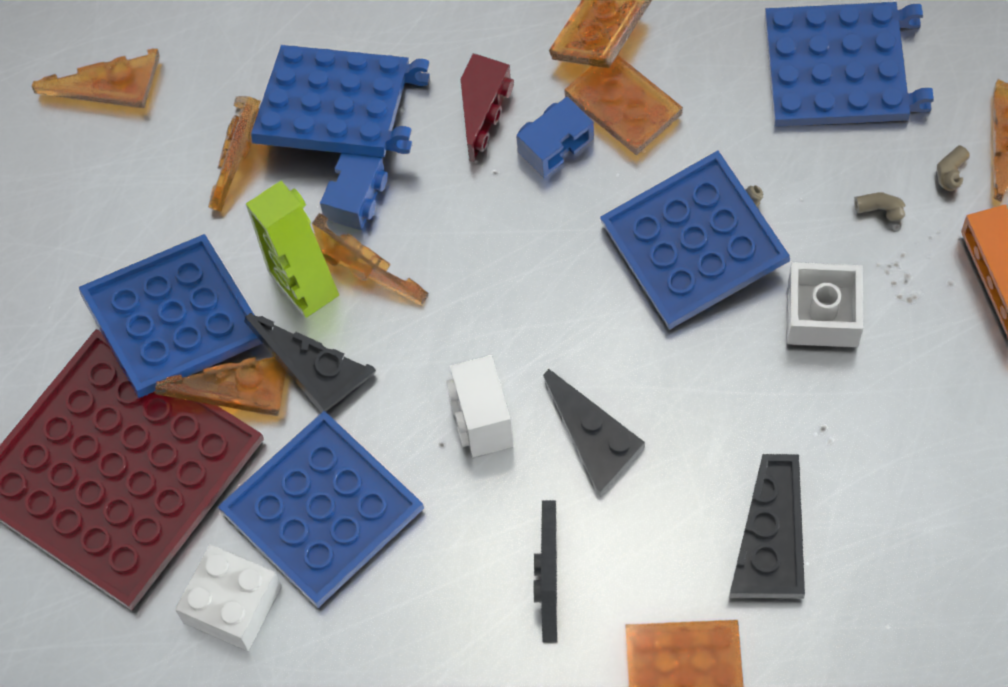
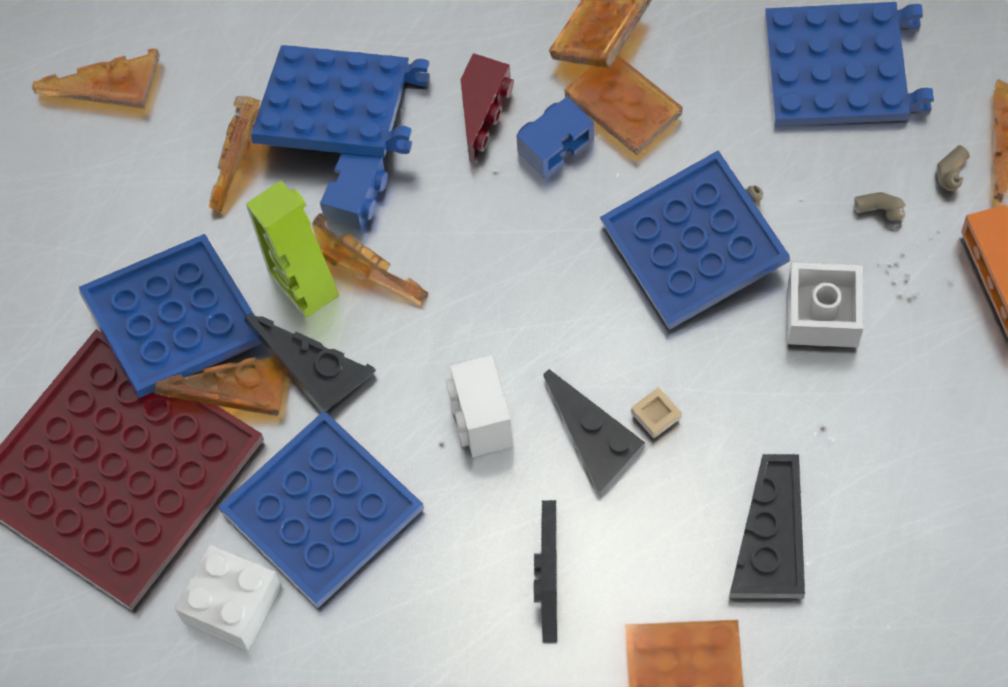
none -> tan plate [631,387,682,439]

